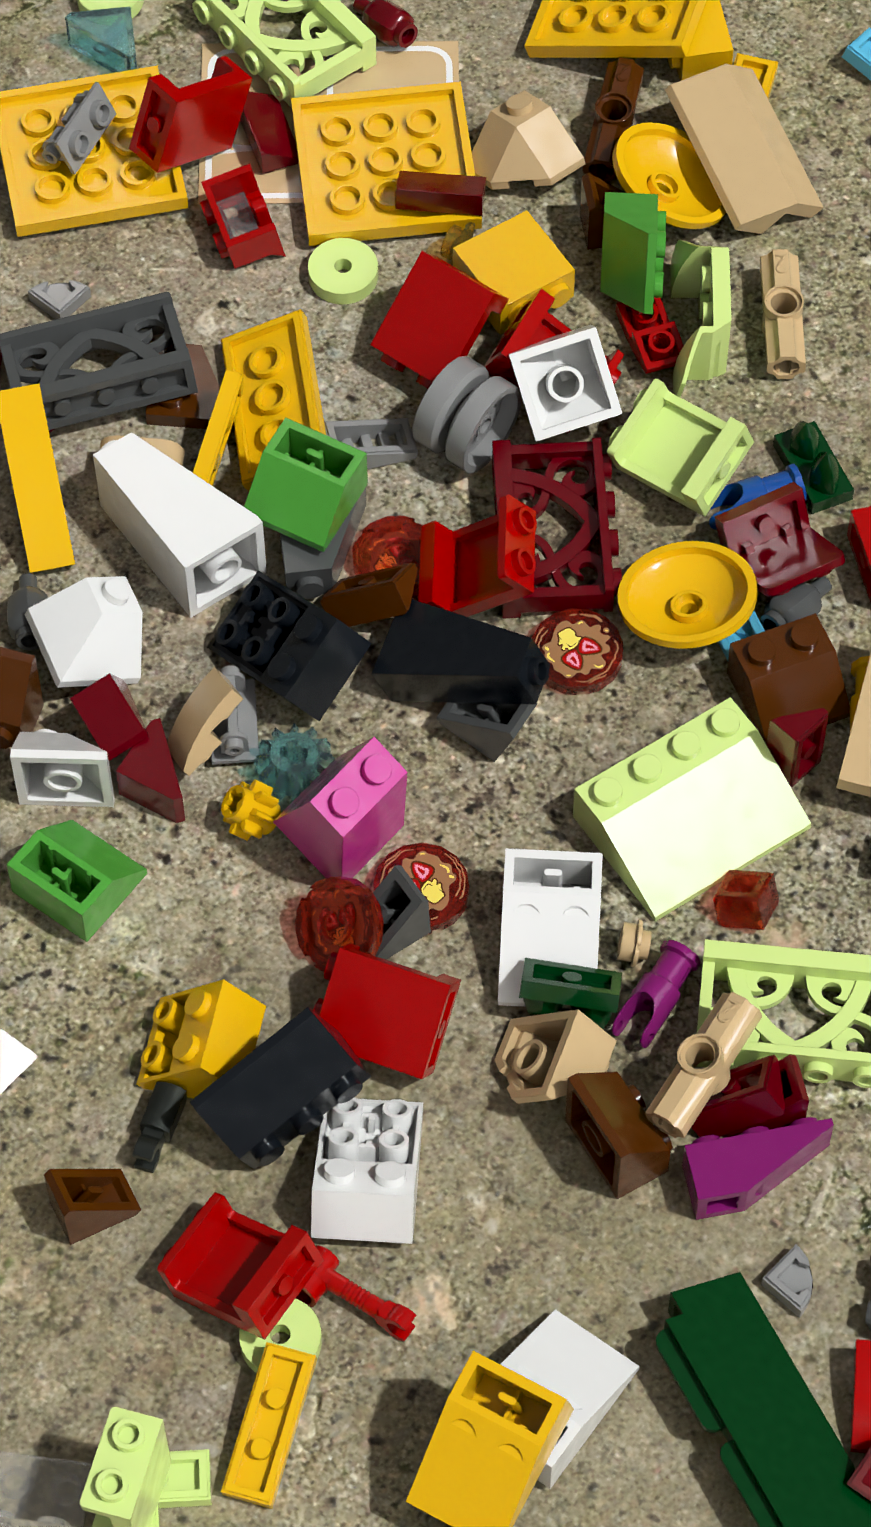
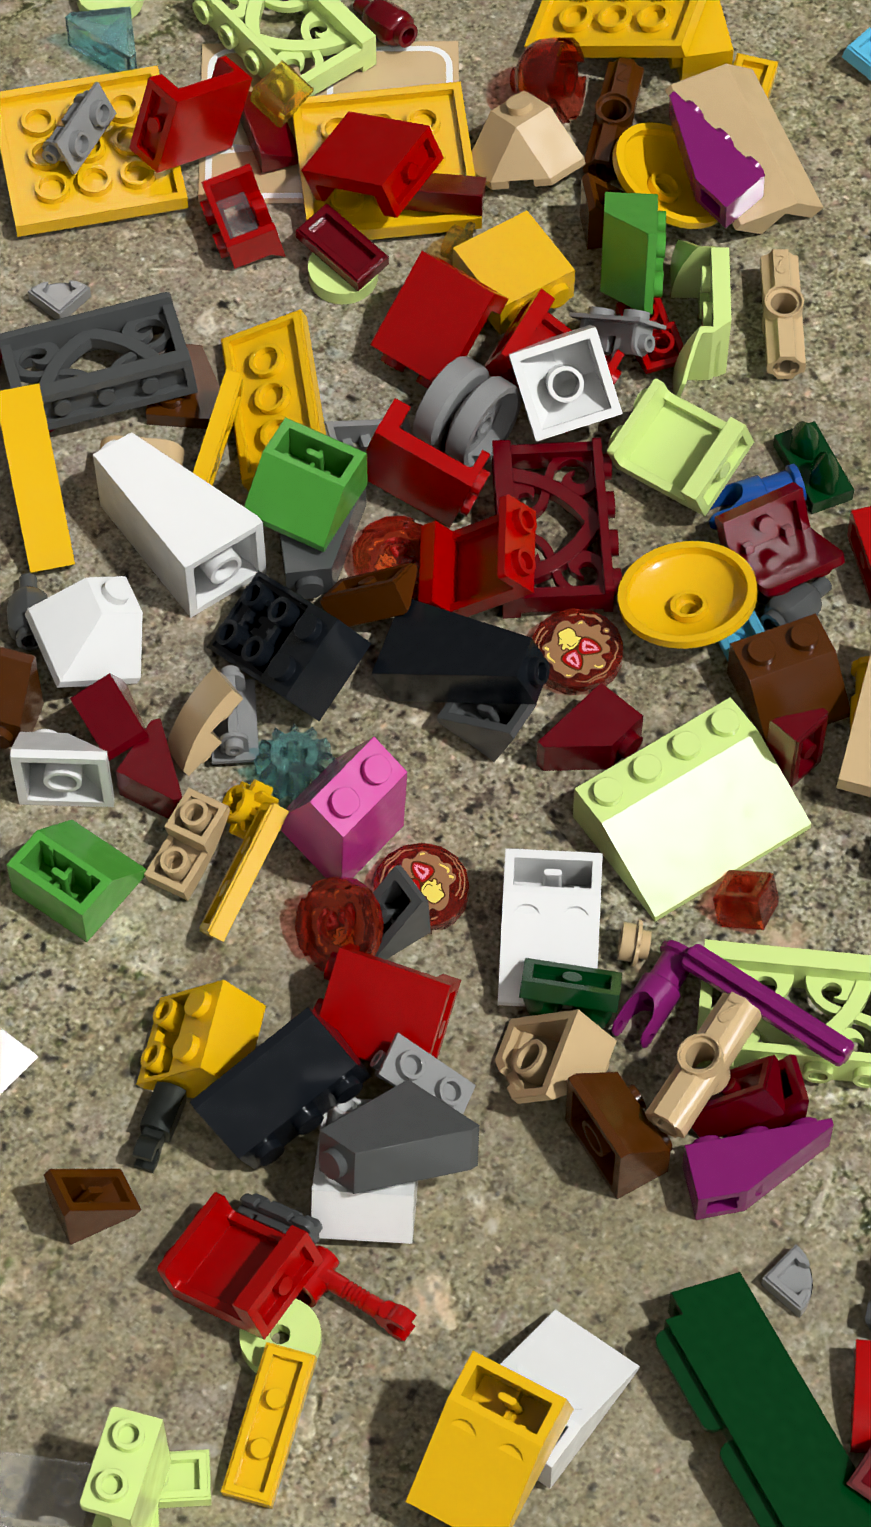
none -> tan slope [144,787,230,901]
none -> yellow tile [199,802,289,942]
none -> dark grey axle [237,1193,323,1245]
none -> clear yellow slope [250,60,314,128]
none -> dark red tile [296,203,389,291]
none -> red panel [301,111,444,218]
none -> dark grey slope [319,1079,480,1194]
none -> red panel [366,398,491,528]
none -> light grey hinge [370,1033,476,1114]
none -> clear red cylinder [510,37,586,123]
none -> dark red slope [536,683,643,771]
none -> light grey hinge [569,306,666,357]
none -> magenta slope [669,91,765,229]
none -> magenta axle [682,944,854,1067]

